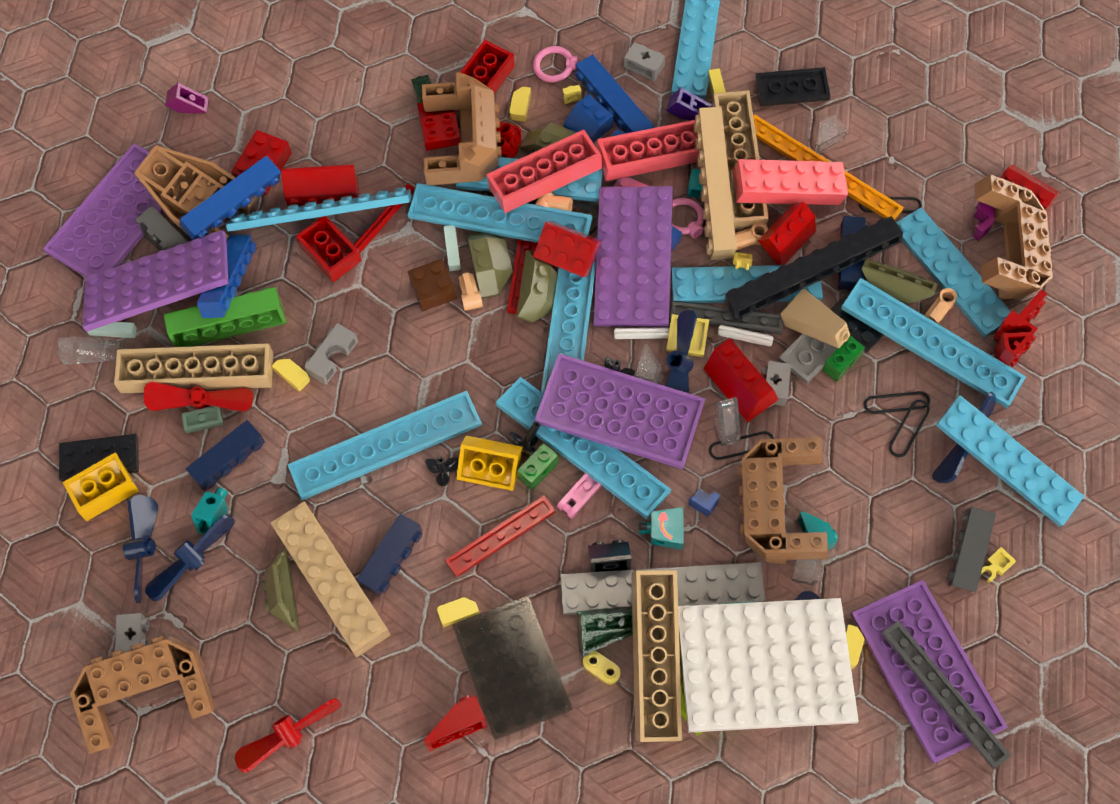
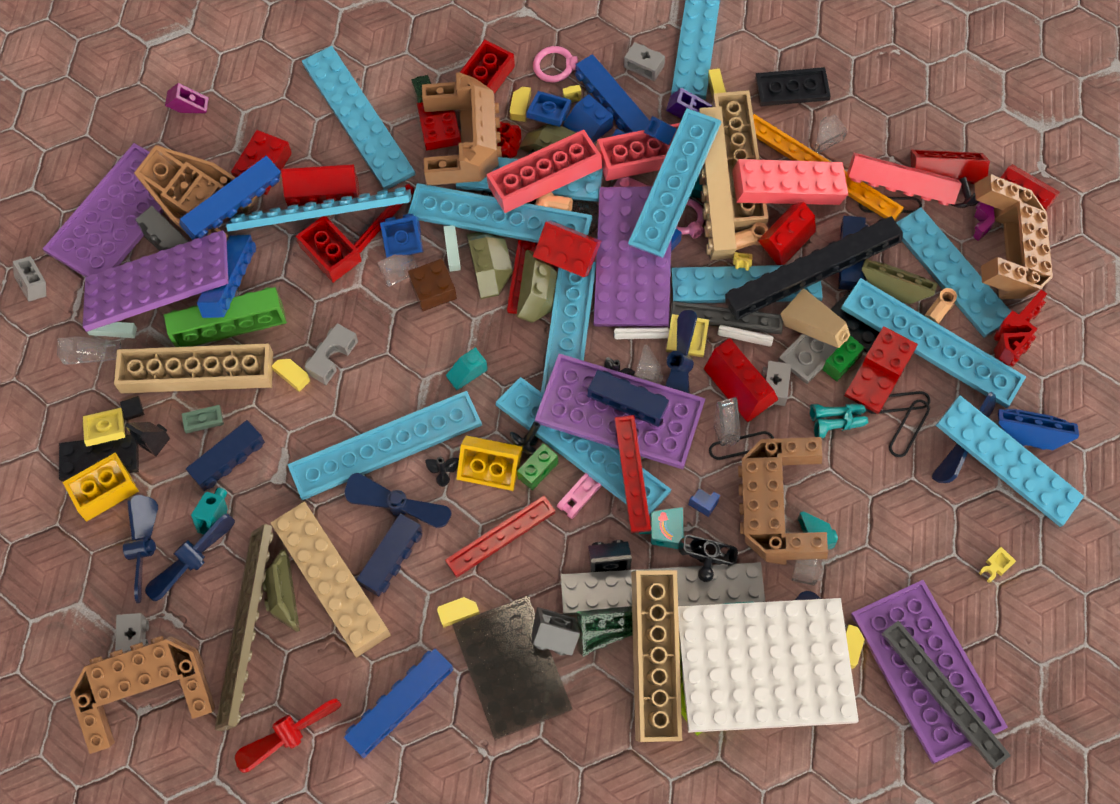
red piece [144,382,253,412] -> none
red slope [424,695,487,752] -> none
light nougat piece [458,272,483,311] -> none
light yellow plate [583,651,621,685] -> none
dark grey wedge [947,507,996,593] -> none
none -> light grey brick [13,256,46,302]
none -> light yellow plate [83,408,125,447]
none -> black tile [120,396,145,421]
none -> black slope [125,422,170,456]
none -> dark tan plate [215,524,273,731]
none -> medium azure plate [302,46,416,190]
none -> blue brick [344,649,454,759]
none -> dark blue piece [345,473,452,528]
none -> clear slope [377,254,419,287]
none -> blue plate [380,214,424,259]
none -> teal slope [446,347,488,391]
none -> blue plate [526,91,571,127]
none -> slope [531,607,580,656]
none -> dark blue brick [587,370,669,427]
none -> red plate [615,415,651,534]
none -> medium azure plate [628,108,722,258]
none -> blue panel [644,116,677,145]
none -> black piece [678,535,738,582]
none -> teal piece [810,404,869,439]
none -> red piece [844,326,918,414]
none -> coral brick [847,153,962,206]
none -> red slope [910,149,990,184]
none -> black plant [951,177,980,208]
none -> blue wedge [998,409,1079,450]

